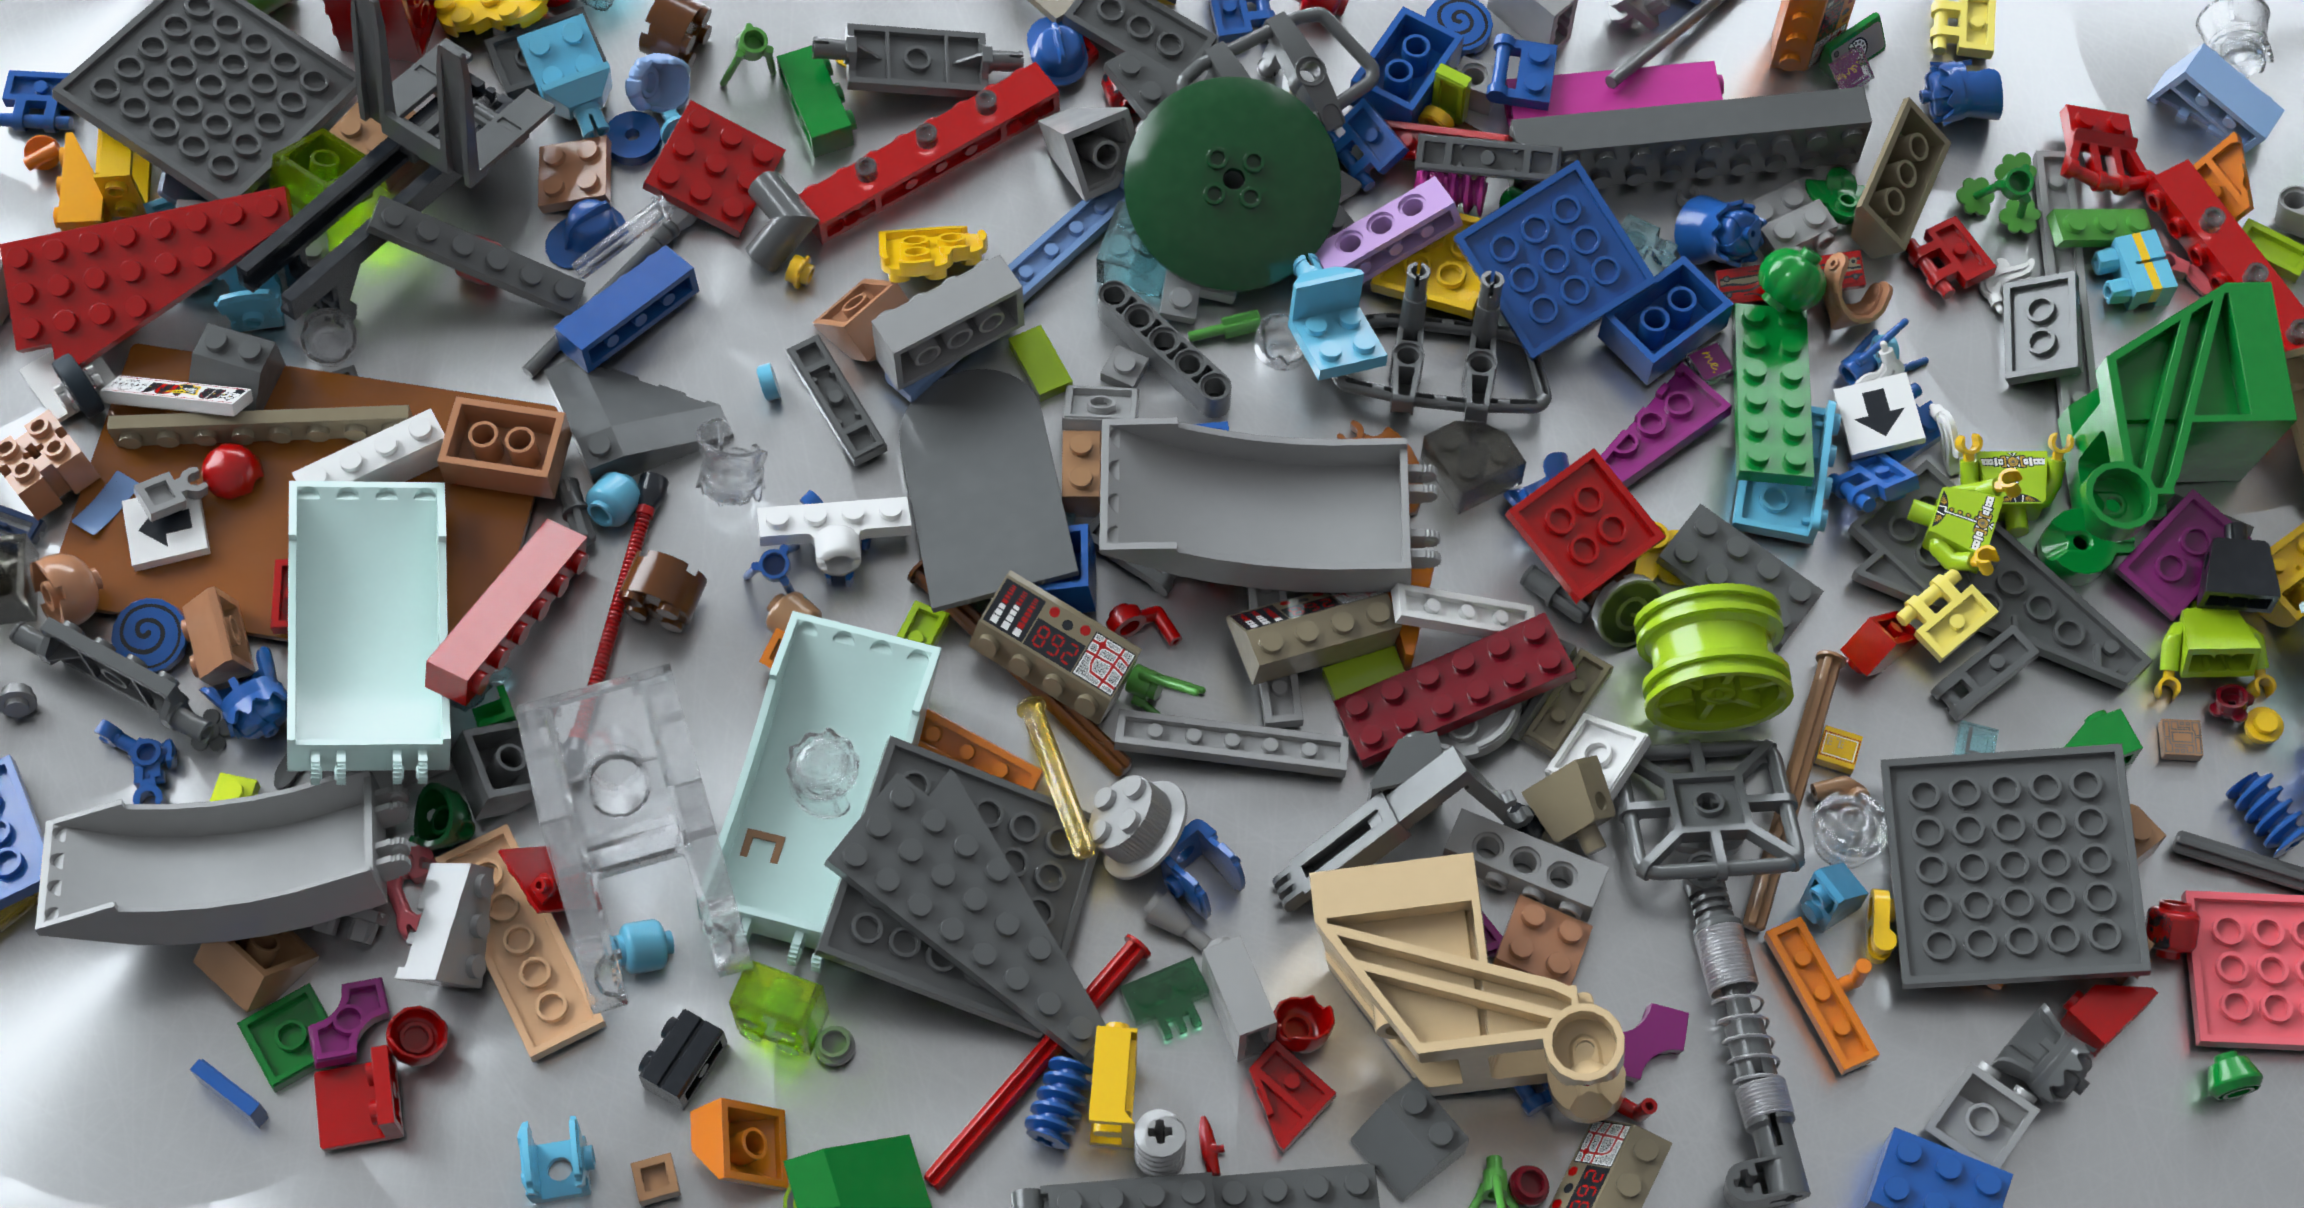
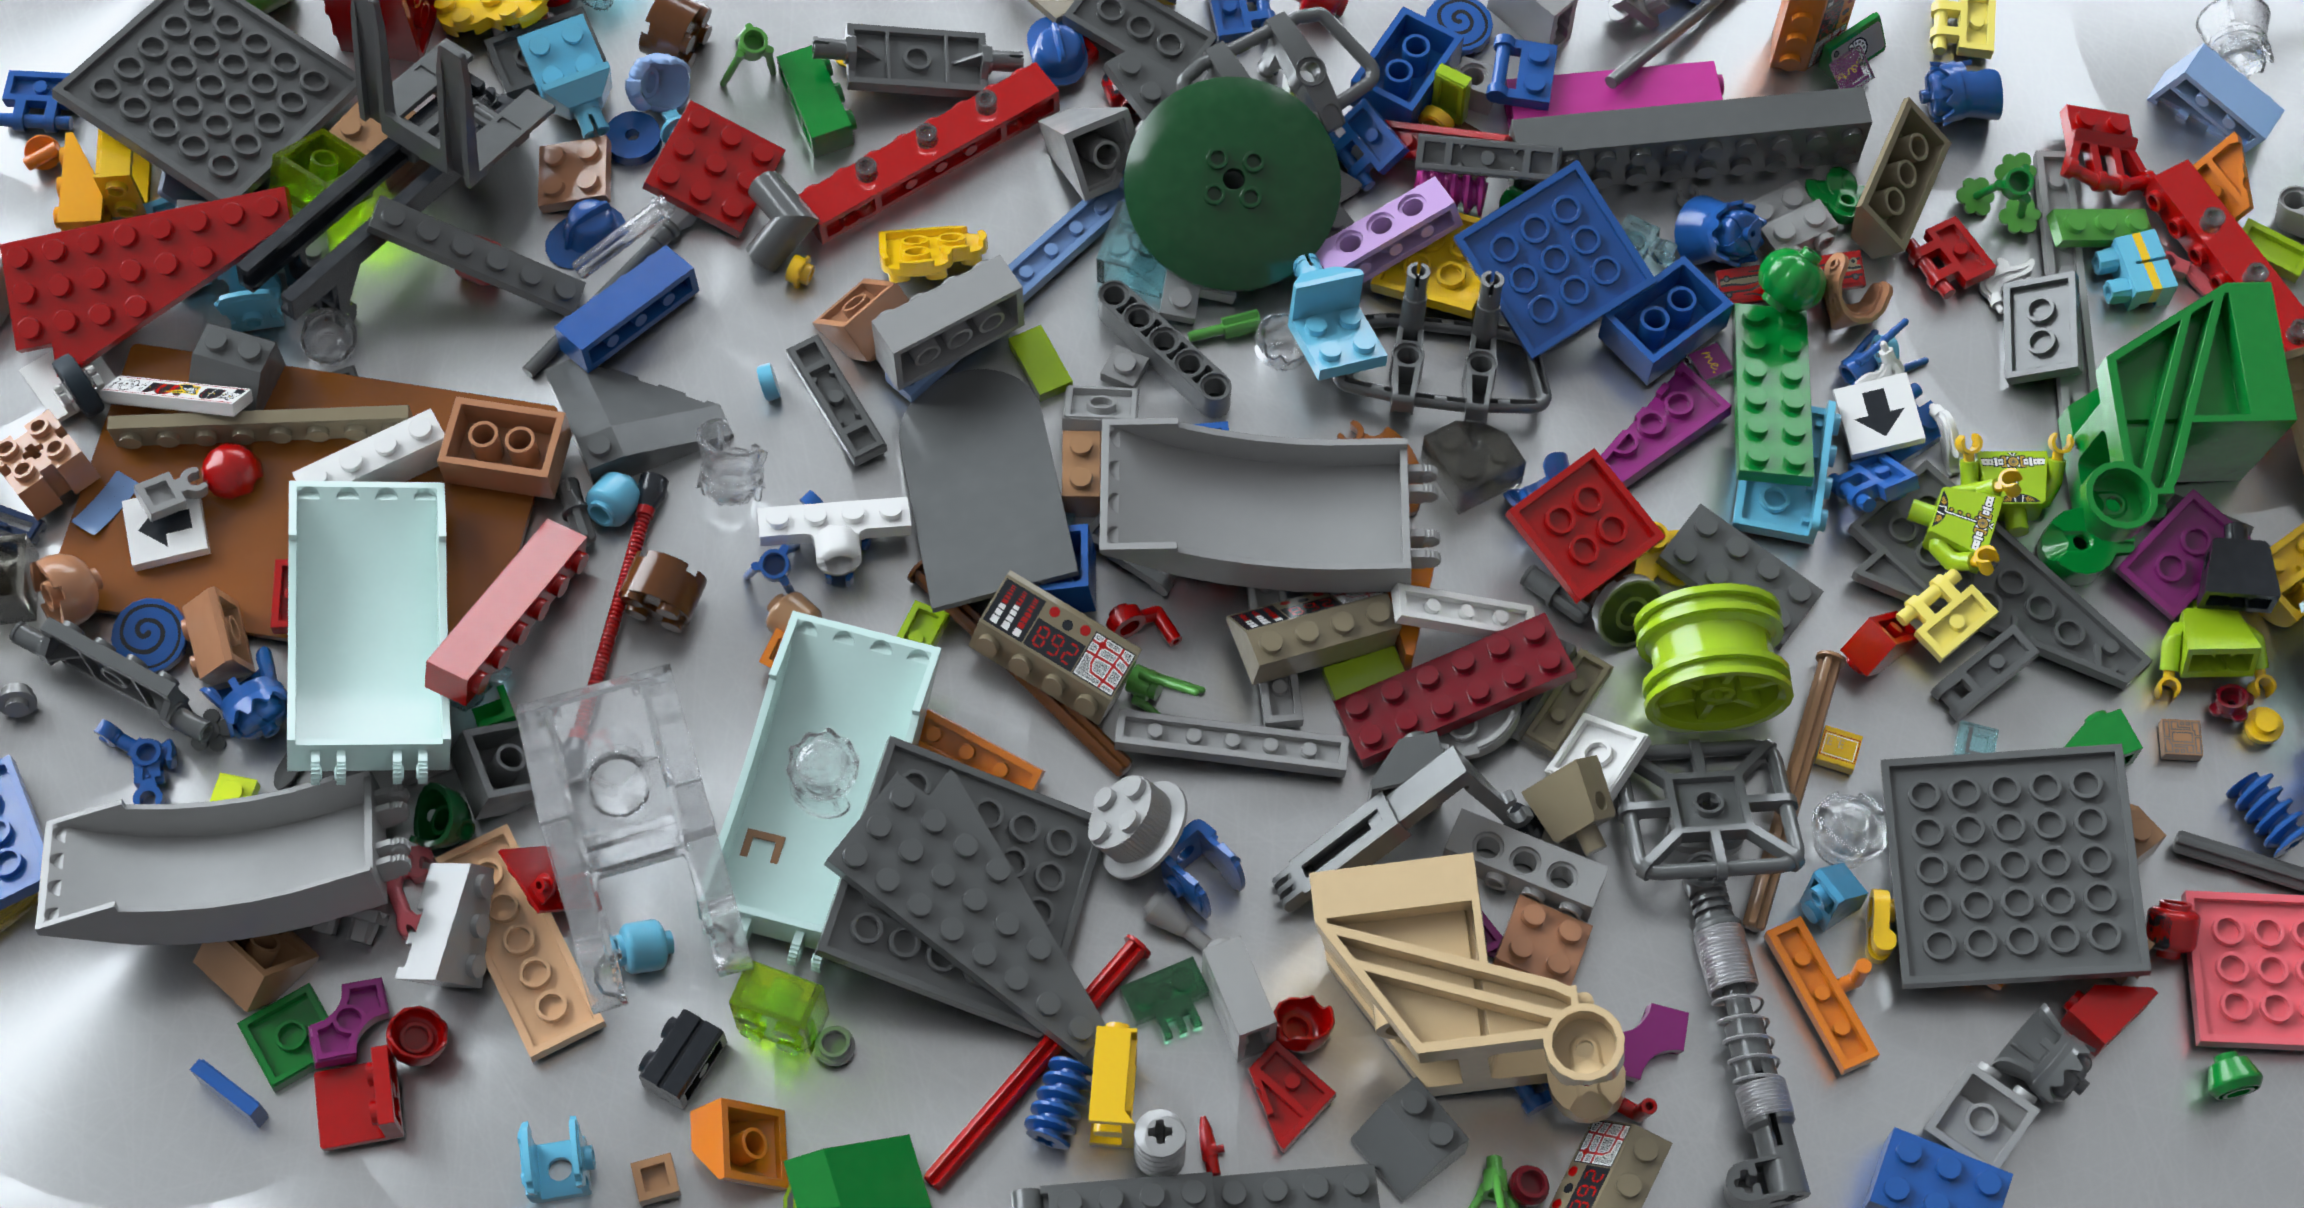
clear yellow axle [1016,696,1096,860] -> none
medium nougat arm [1810,776,1870,809] -> none

